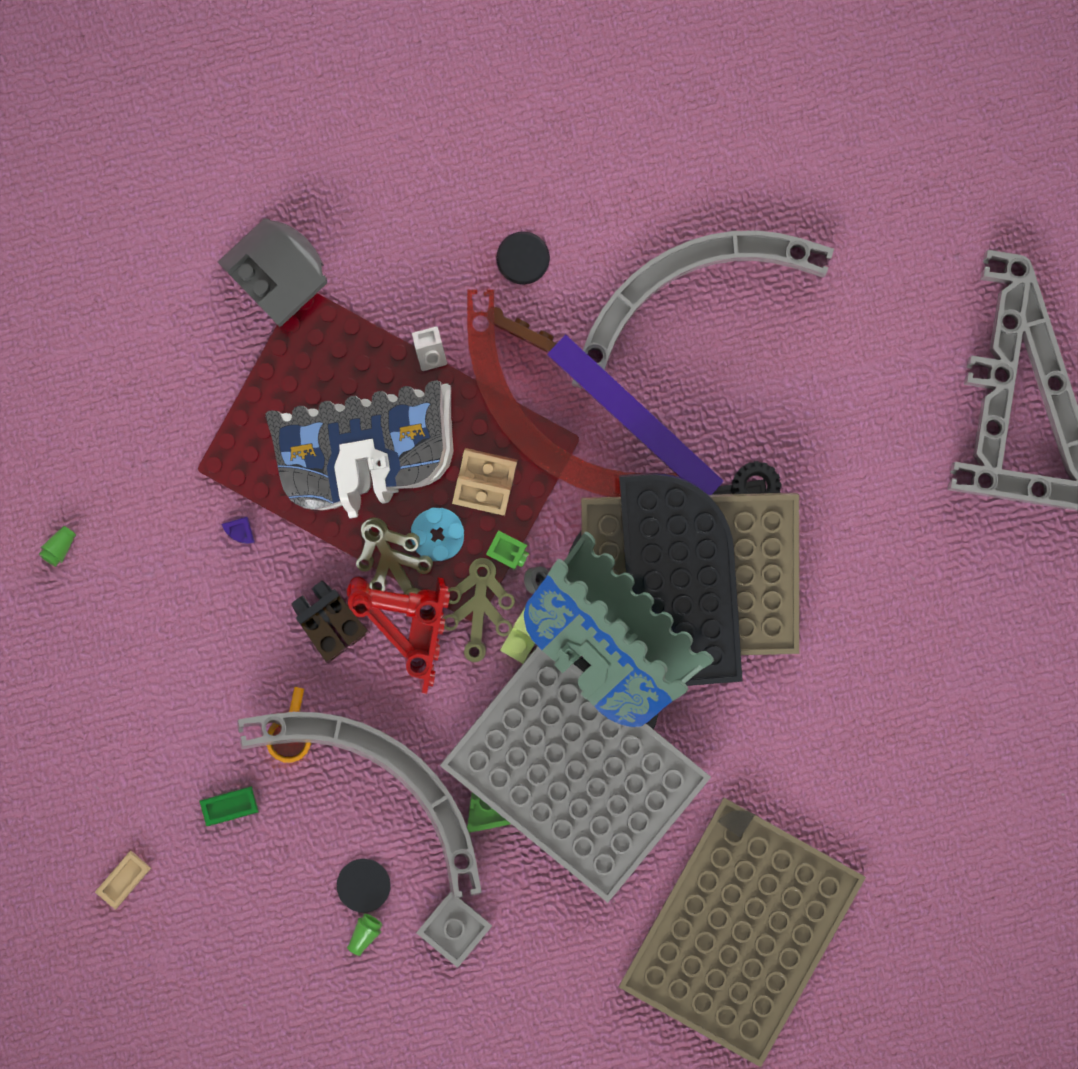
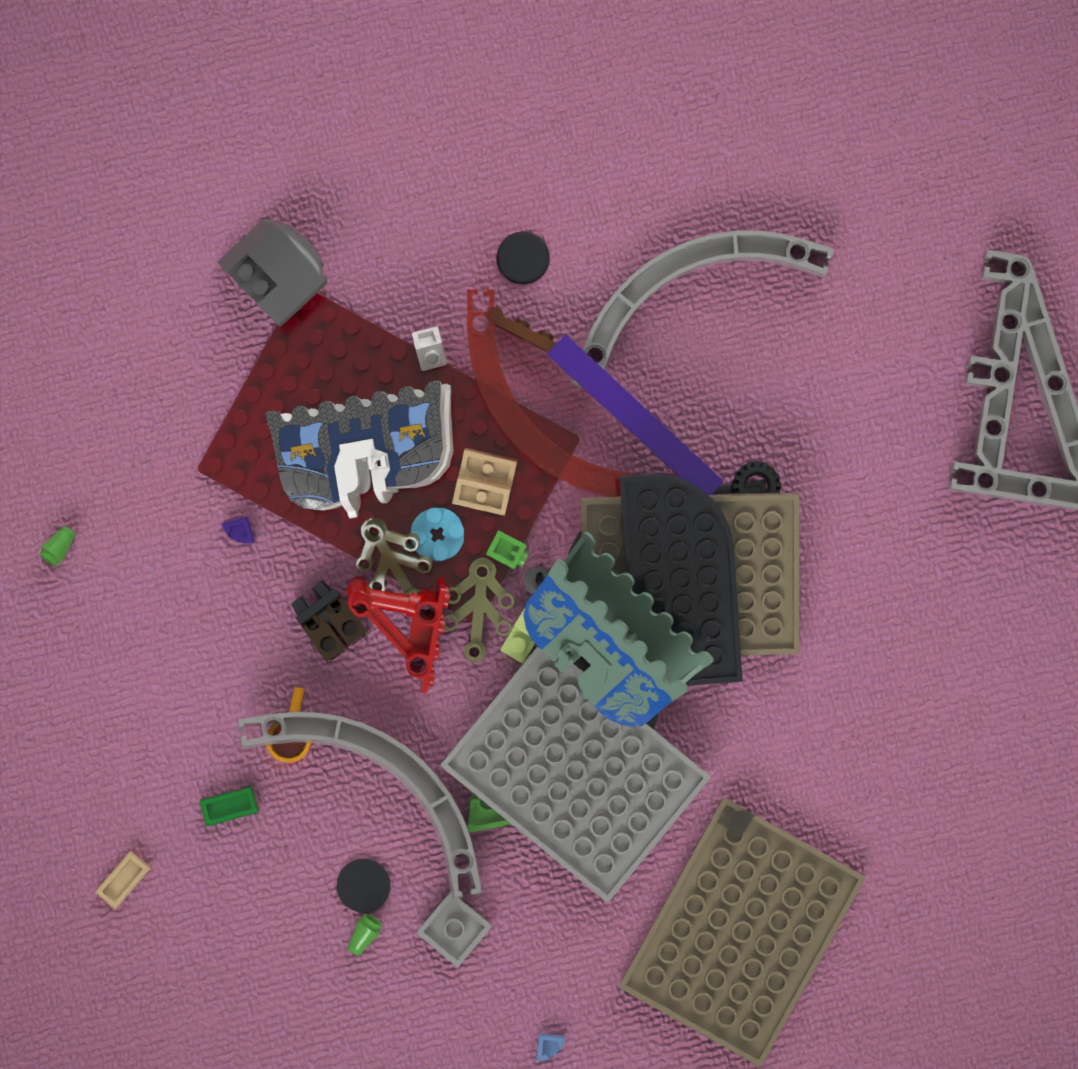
none -> medium blue tile [536,1033,566,1061]

